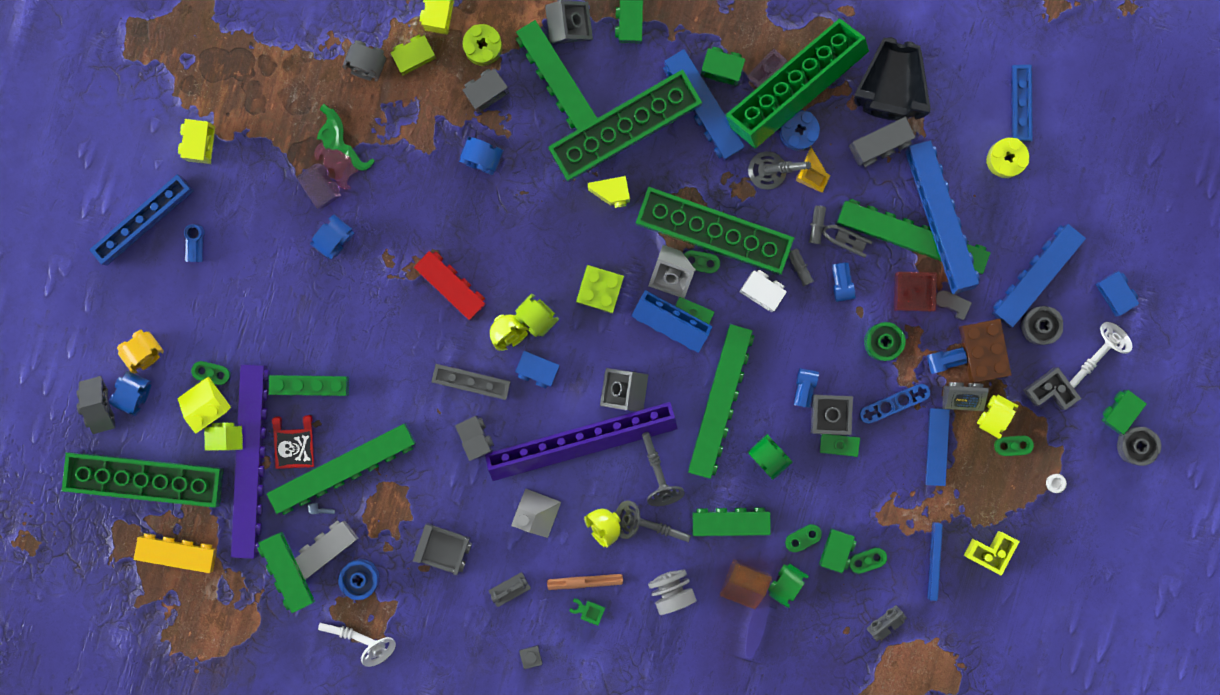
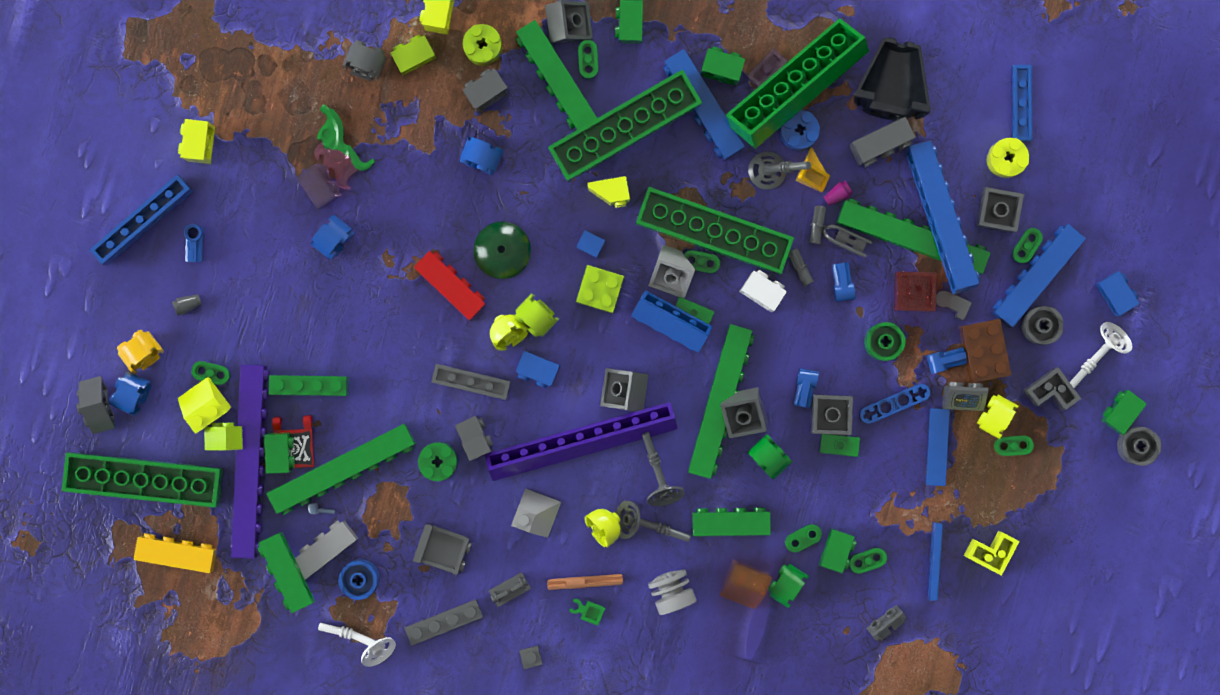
white tile [1046,474,1067,493] -> none
none -> dark grey cone [172,294,202,316]
none -> green brick [264,432,295,474]
none -> dark grey plate [405,599,483,646]
none -> green brick [418,442,458,481]
none -> dark green dish [473,222,531,279]
none -> blue panel [577,230,605,259]
none -> green plate [578,40,598,79]
none -> dark grey slope [720,387,767,439]
none -> magenta cone [823,181,853,206]
none -> dark grey brick [975,187,1024,234]
none -> green plate [1012,228,1043,264]

